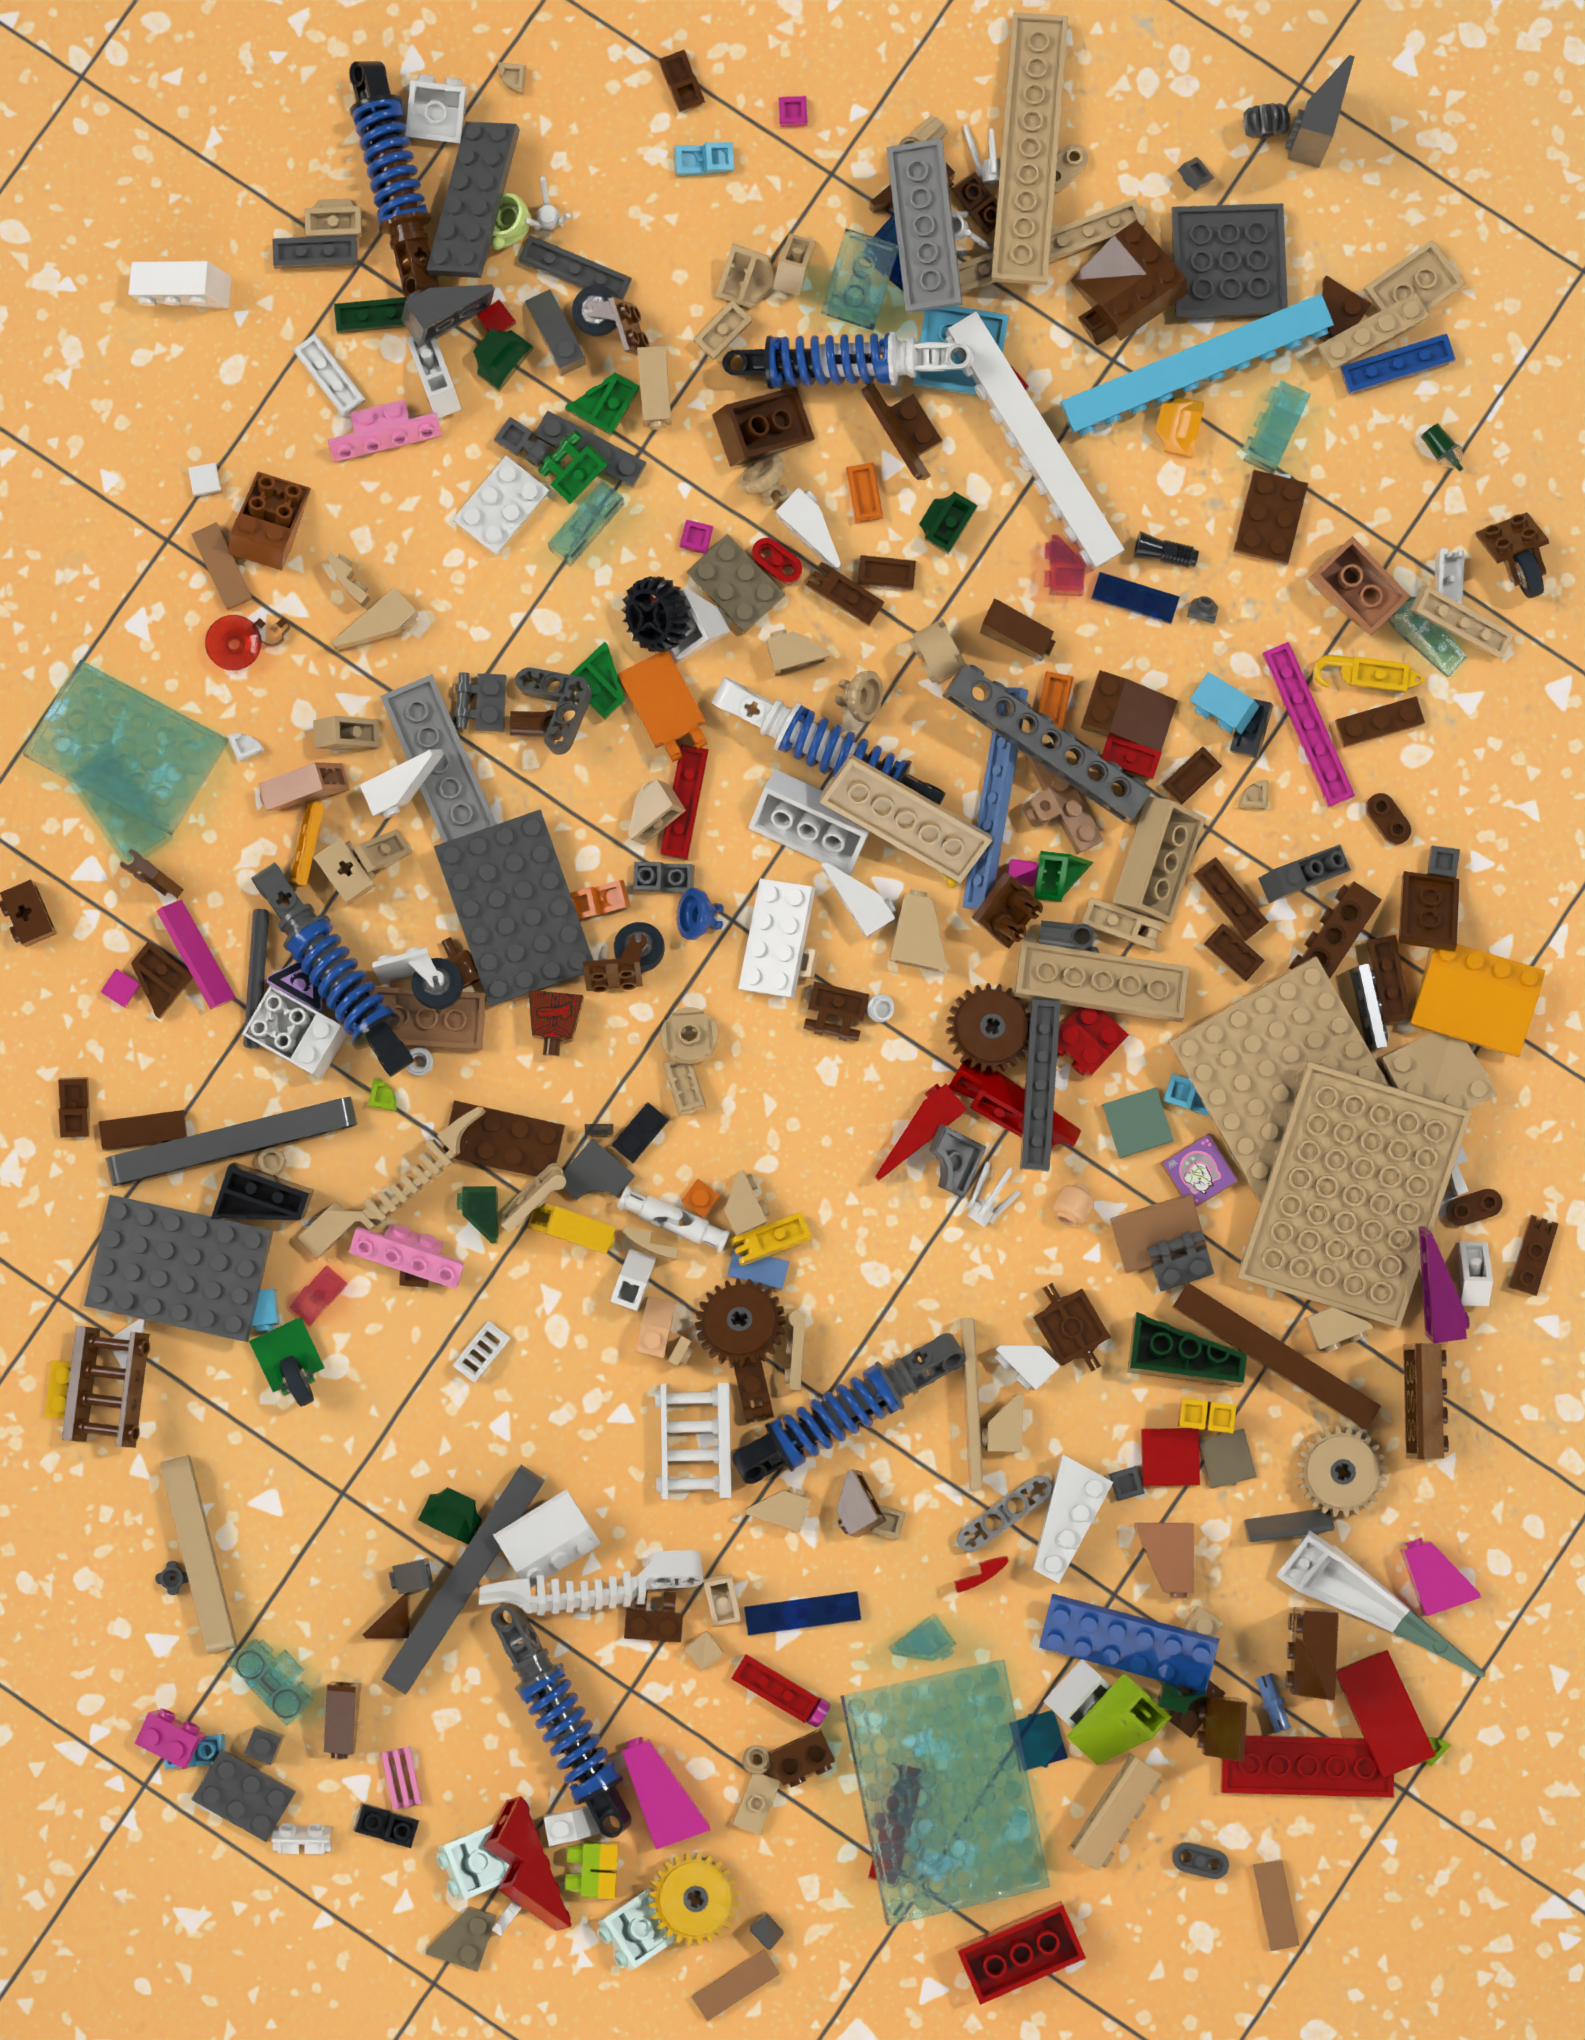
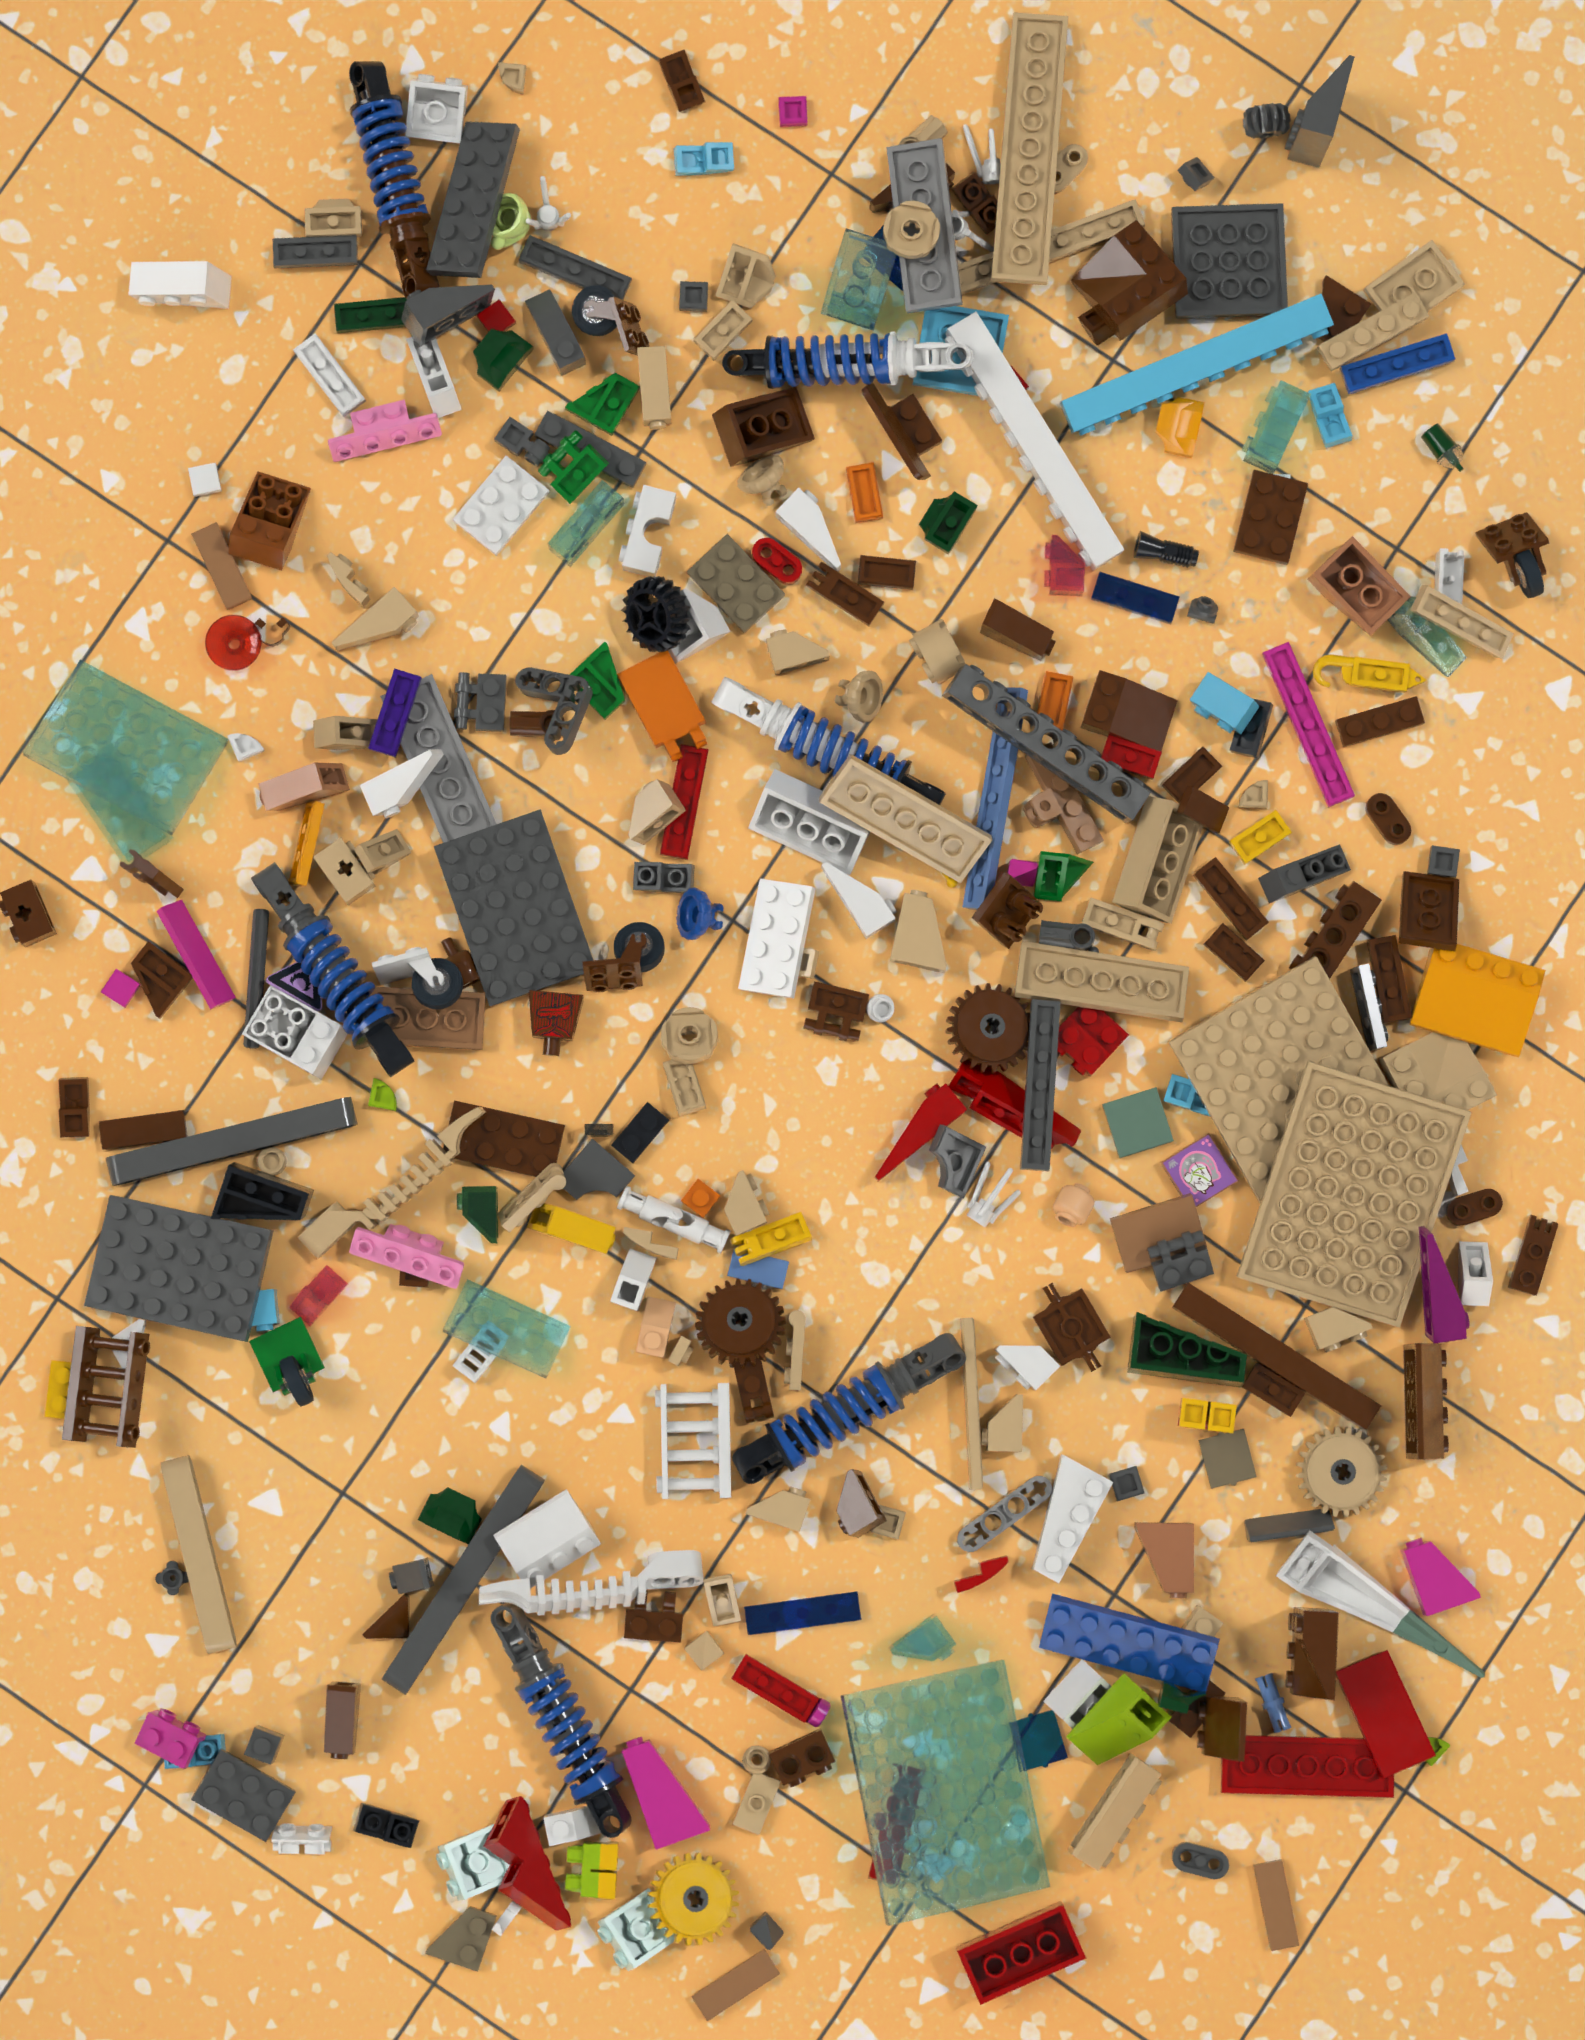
clear light blue piece [228,1638,315,1726] -> none
bright pink tile [381,1746,422,1810] -> none
white plate [406,1047,433,1076] -> none
orange slope [570,880,631,920] -> none
dark pink tile [679,519,714,554] -> none
tan slope [773,233,816,296] -> none
red tile [1141,1428,1200,1486] -> none
none -> dark purple tile [368,668,422,758]
none -> clear light blue plate [443,1279,571,1379]
none -> white arch [618,485,677,577]
none -> dark grey tile [679,281,708,312]
none -> tan plate [883,201,940,259]
none -> reddish brown tile [1177,786,1230,833]
none -> yellow plate [1229,810,1292,865]
none -> reddish brown plate [1241,1363,1306,1417]
none -> medium azure slope [1308,383,1353,449]

